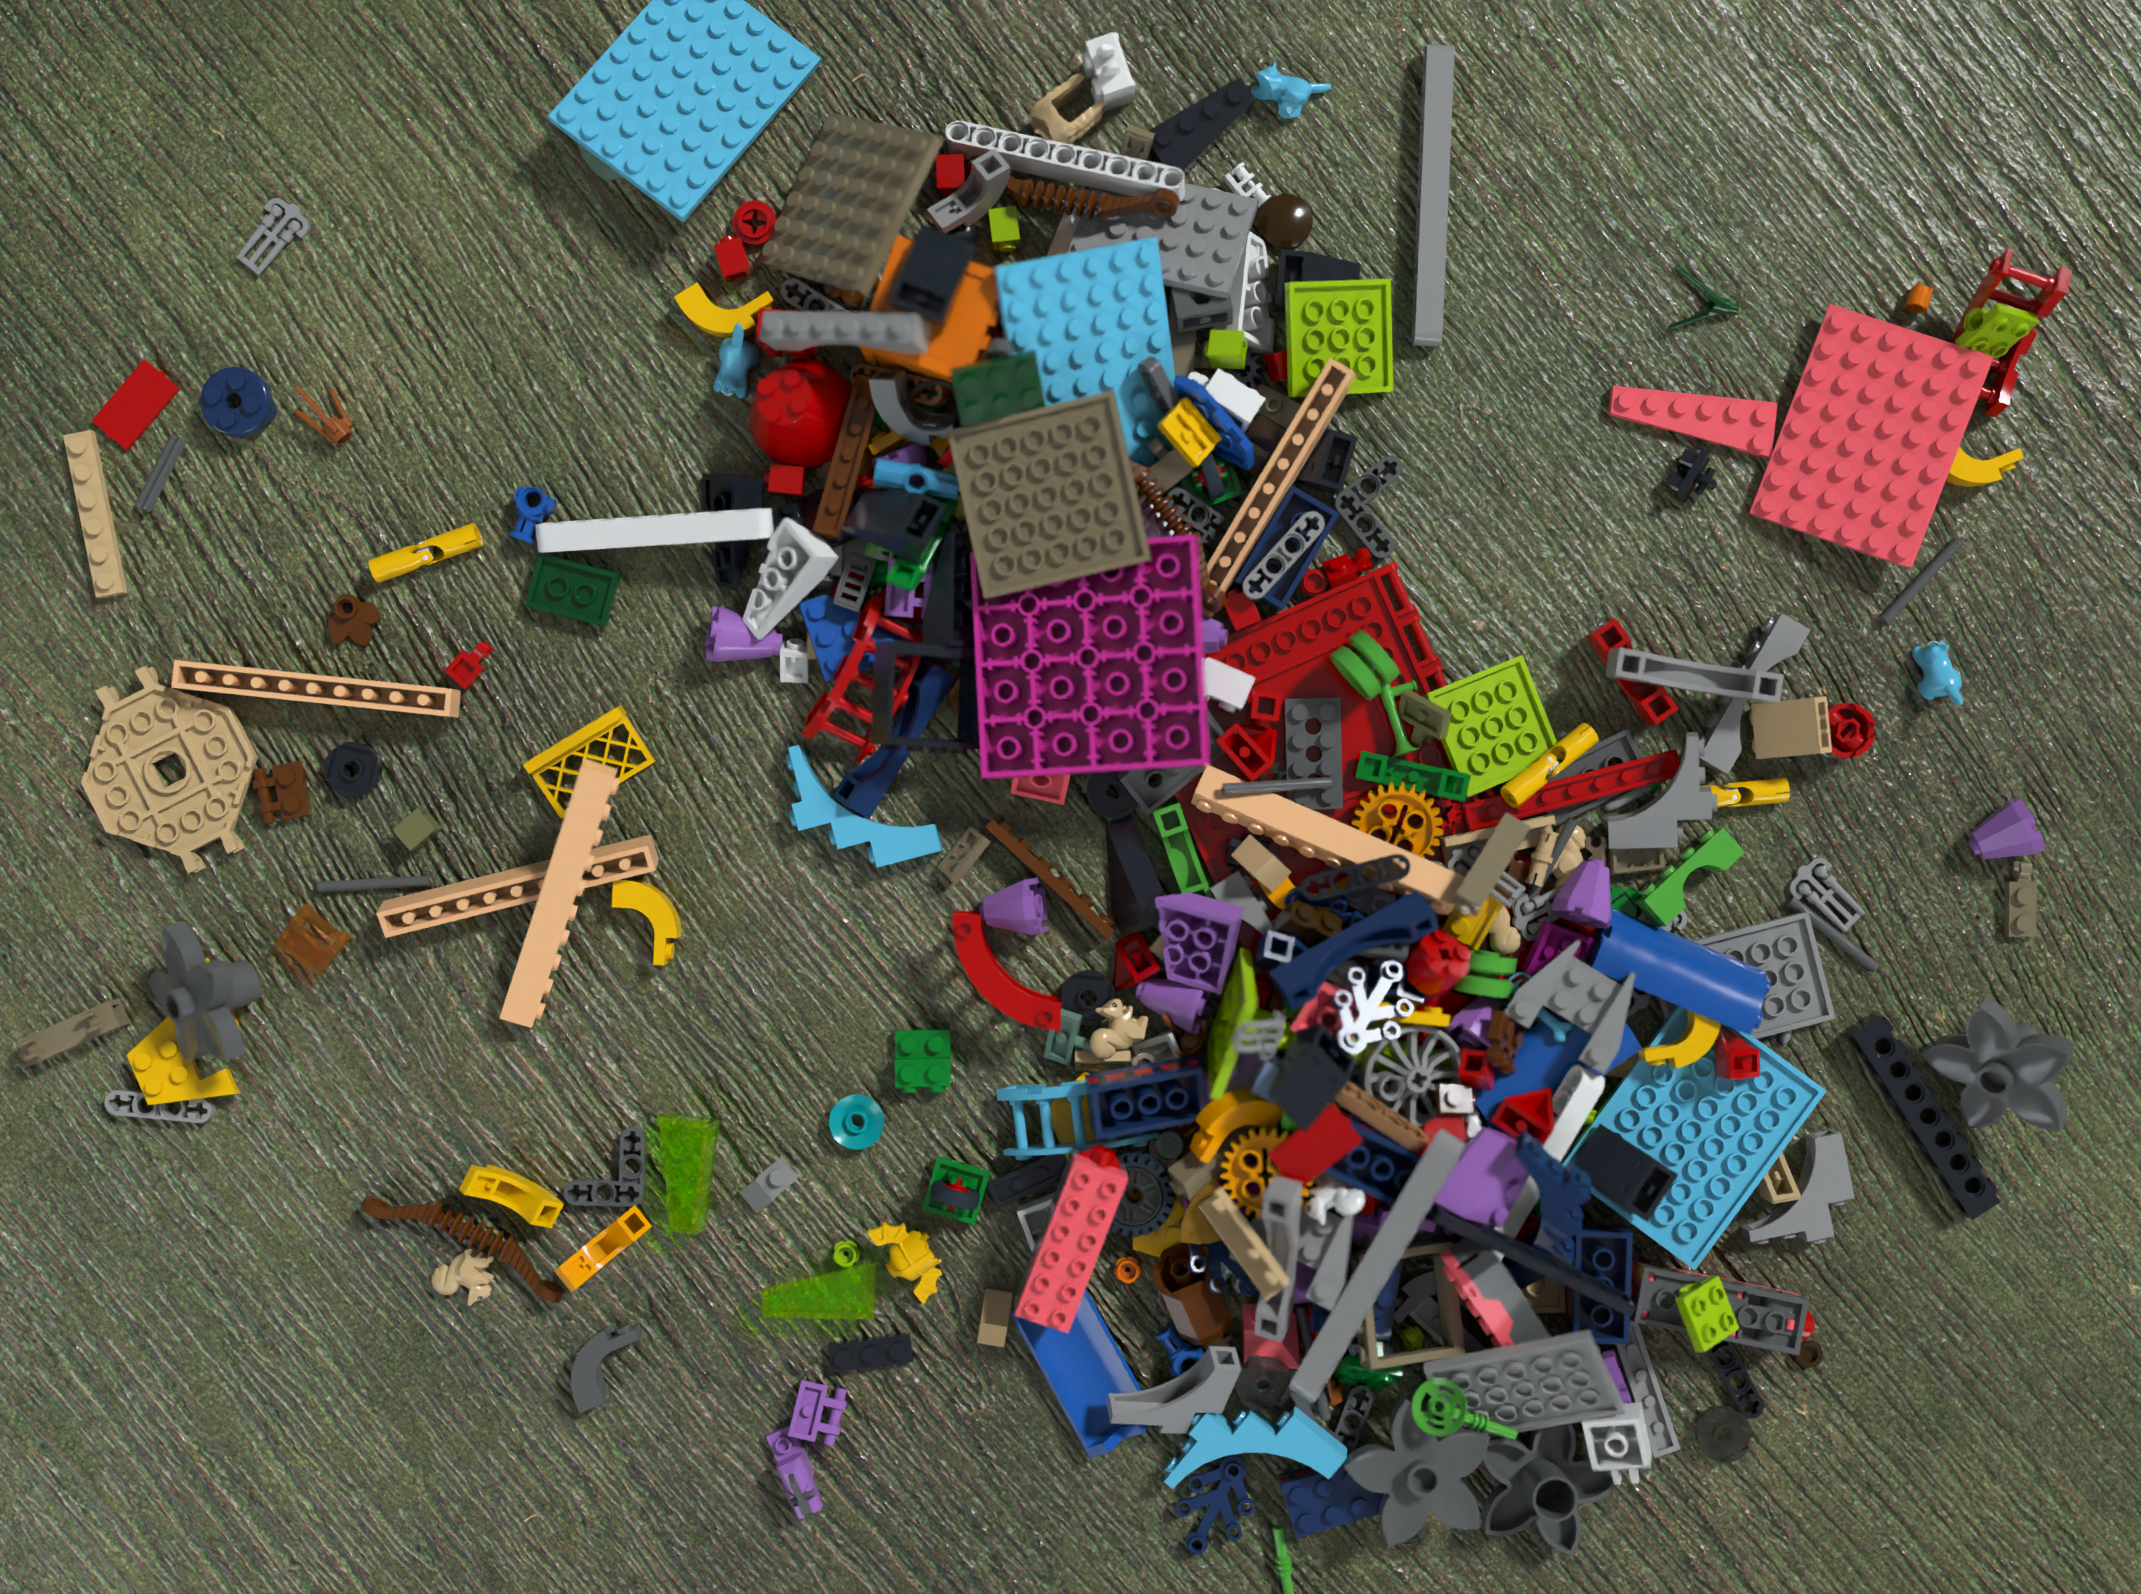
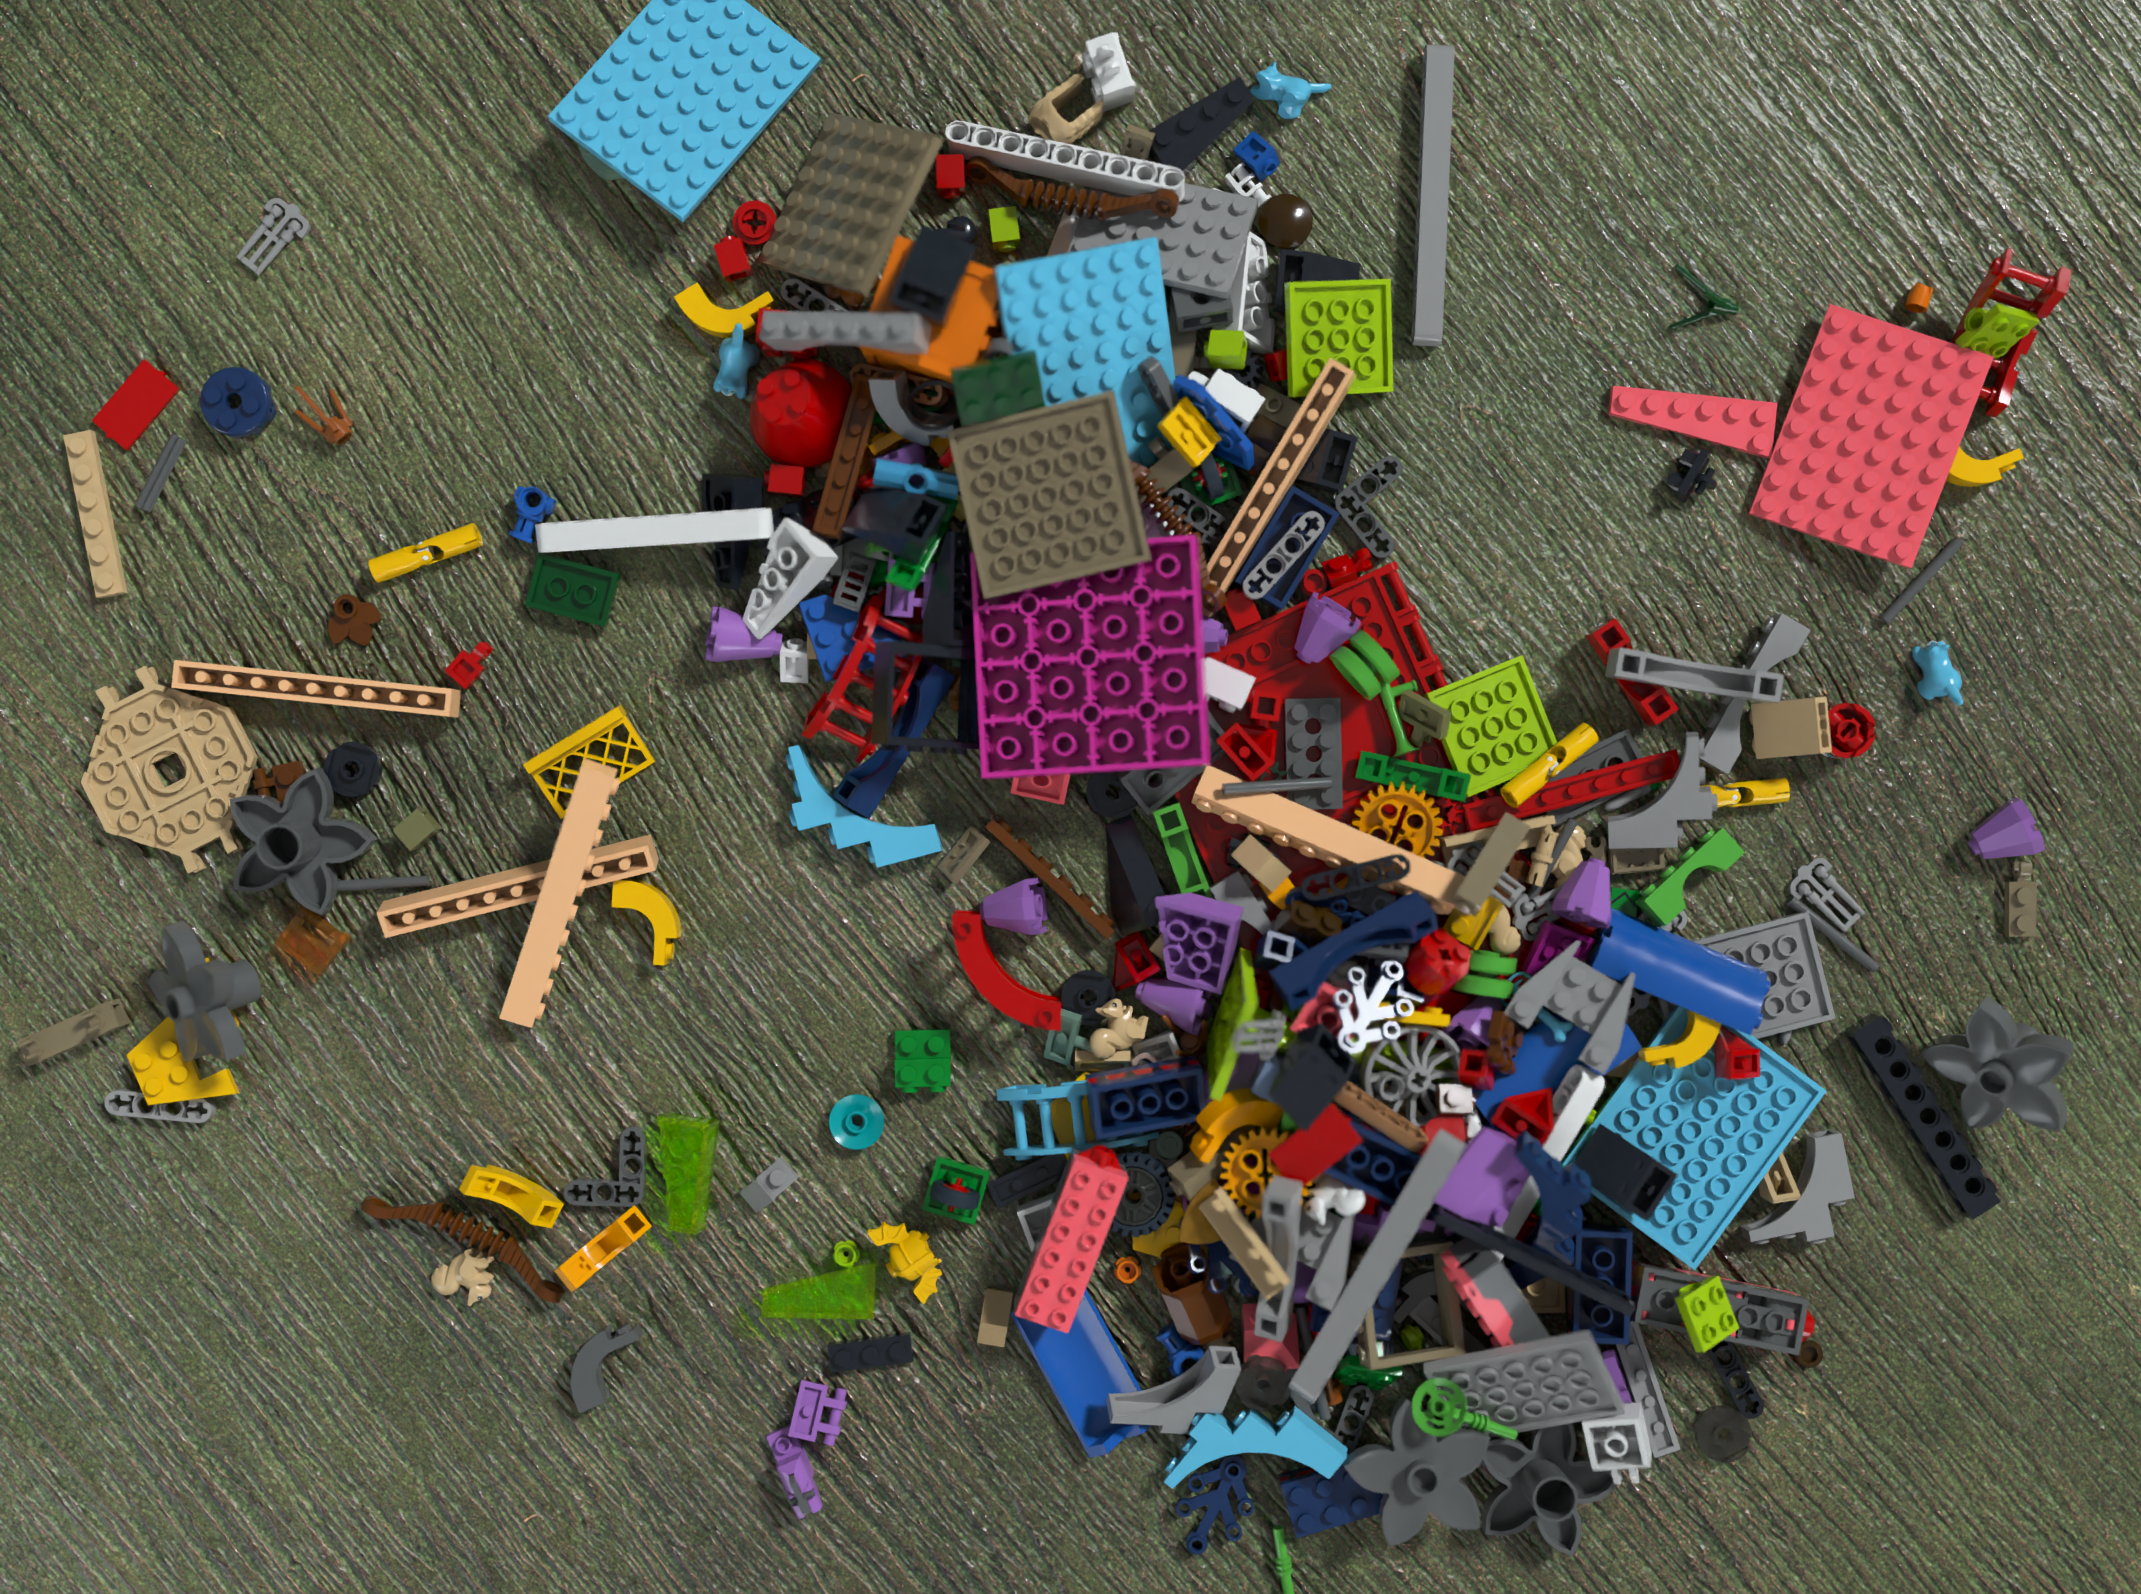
light grey arch [927,148,1010,234] -> none
none -> dark grey plant [229,768,378,915]
none -> blue bracket [1233,131,1280,182]
none -> medium lavender cone [1294,592,1361,664]

